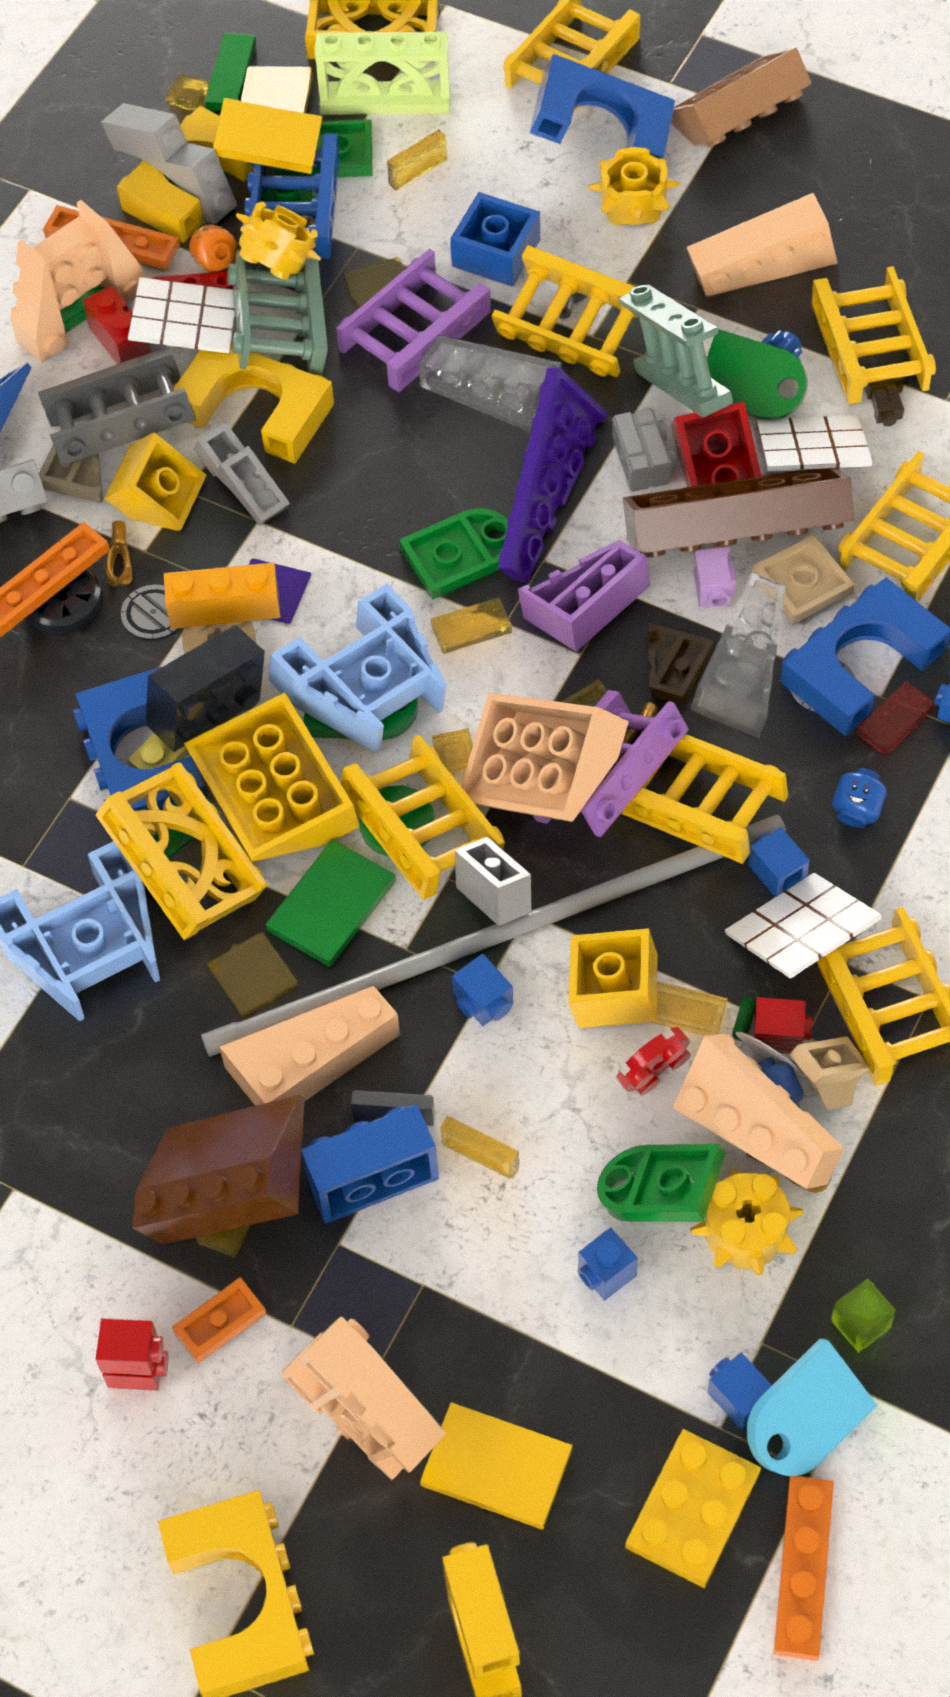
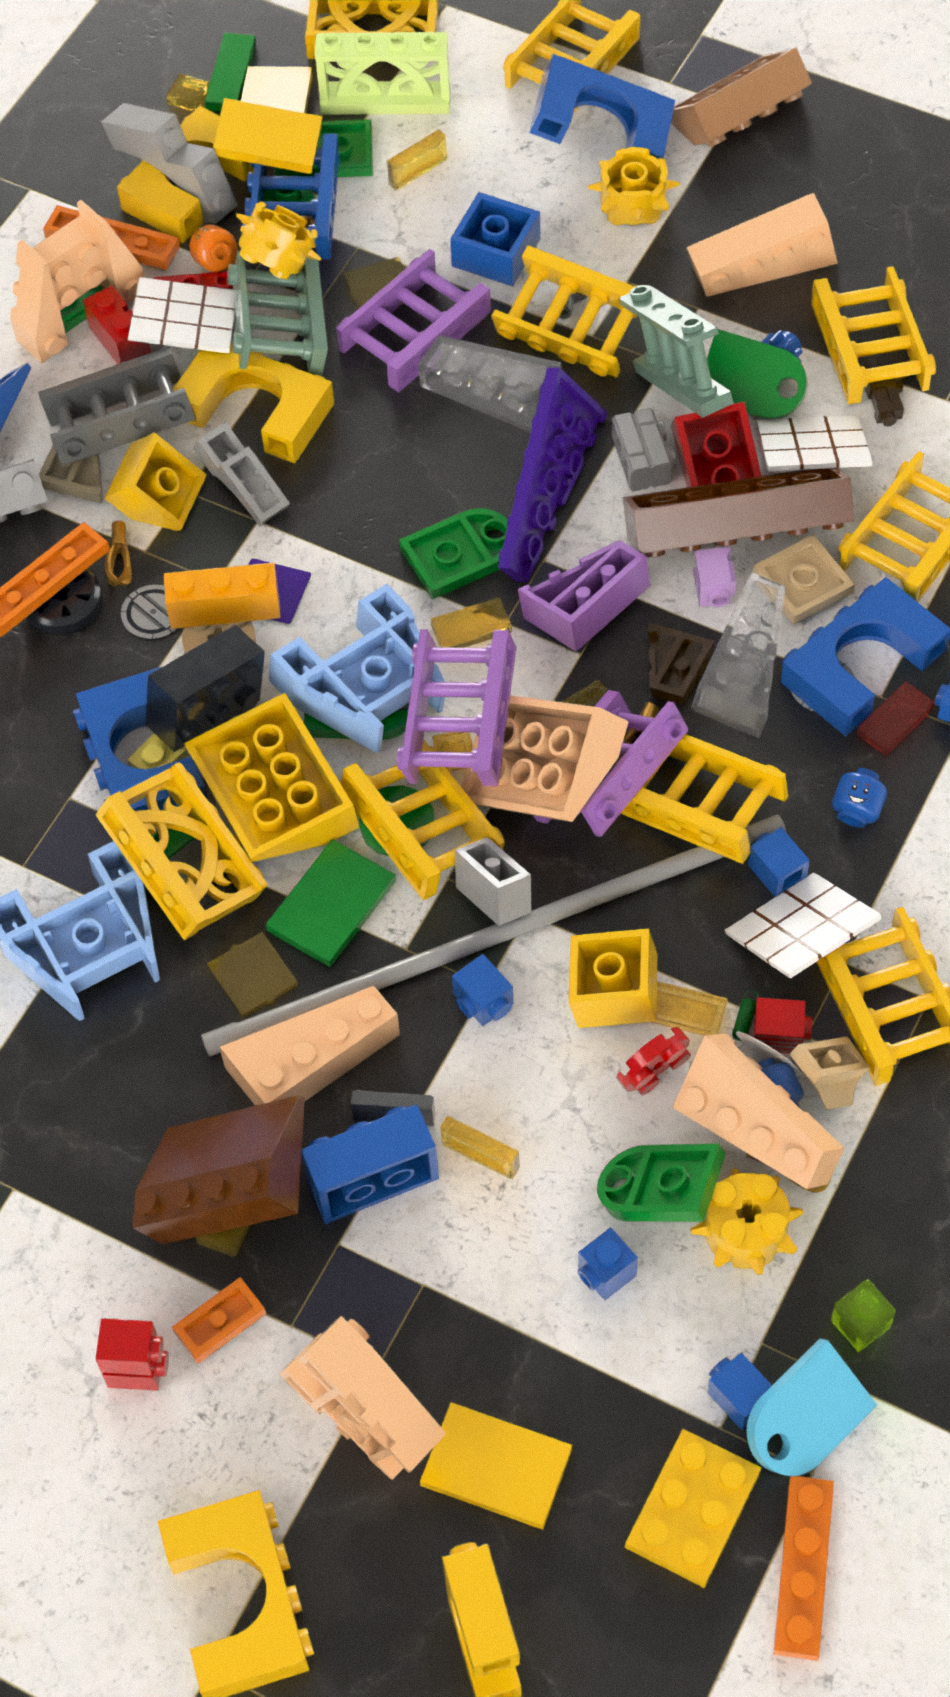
none -> medium lavender fence [397,629,517,786]

